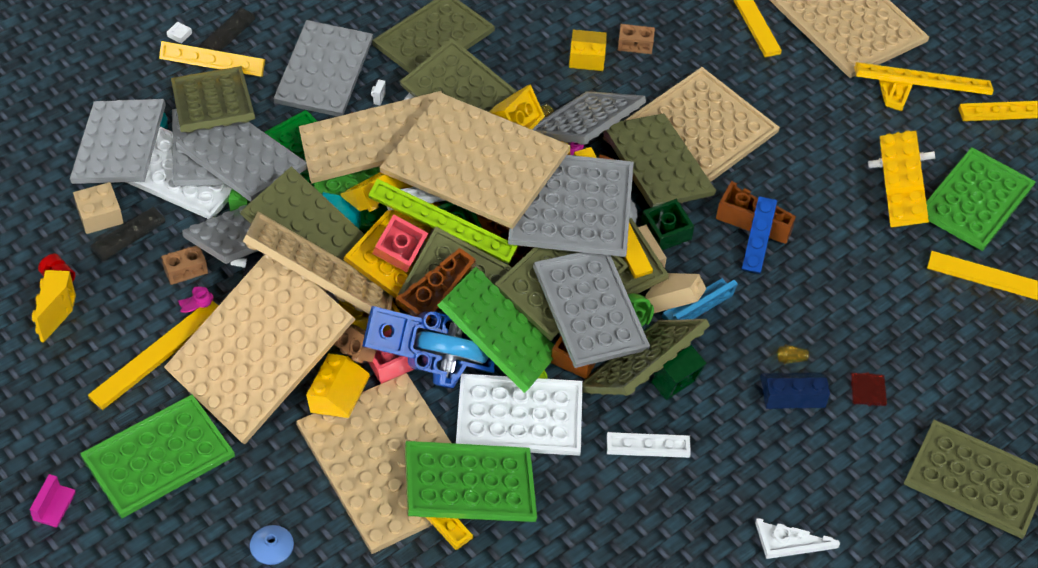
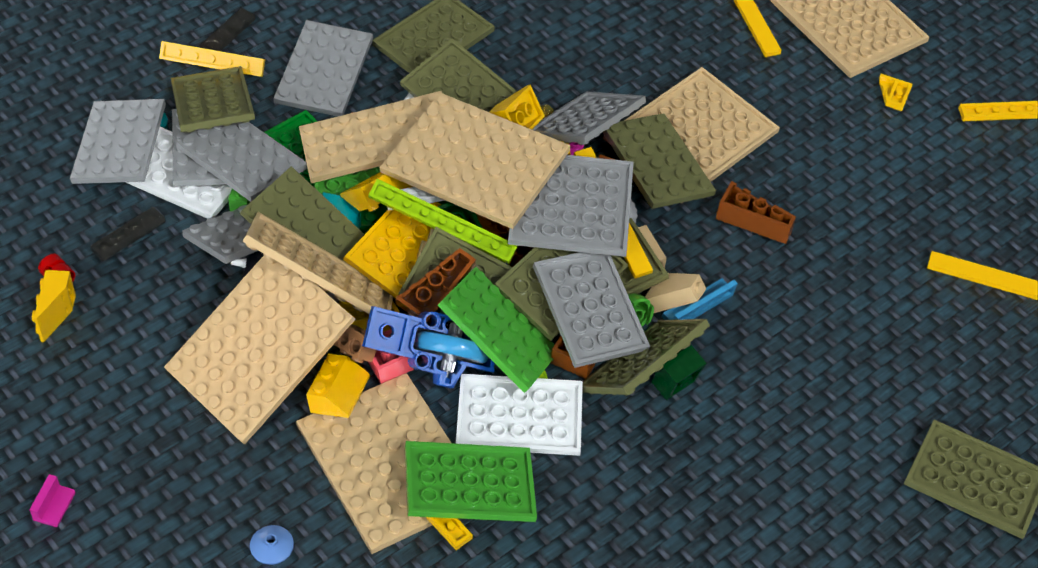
tan brick [73,182,124,234] -> none
bright green plate [80,394,235,519] -> none
yellow tile [88,301,219,410] -> none
medium nougat brick [161,246,208,285] -> none
white plate [167,22,192,44] -> none
dark pink plate [178,287,214,313] -> none
white plate [371,80,386,106] -> none
coral brick [372,215,428,273] -> none
yellow slope [569,29,607,71] -> none
white plate [607,432,690,458] -> none
medium nougat brick [618,24,655,54] -> none
dark green brick [641,198,694,251] -> none
blue plate [742,197,777,274] -> none
white wing [755,518,840,559] -> none
dark blue slope [760,372,830,409] -> none
clear yellow cone [778,344,809,364] -> none
clear red piece [851,372,887,407] -> none
yellow tile [854,62,994,95] -> none
yellow piece [868,130,935,228] -> none
bright green plate [926,147,1036,251] -> none

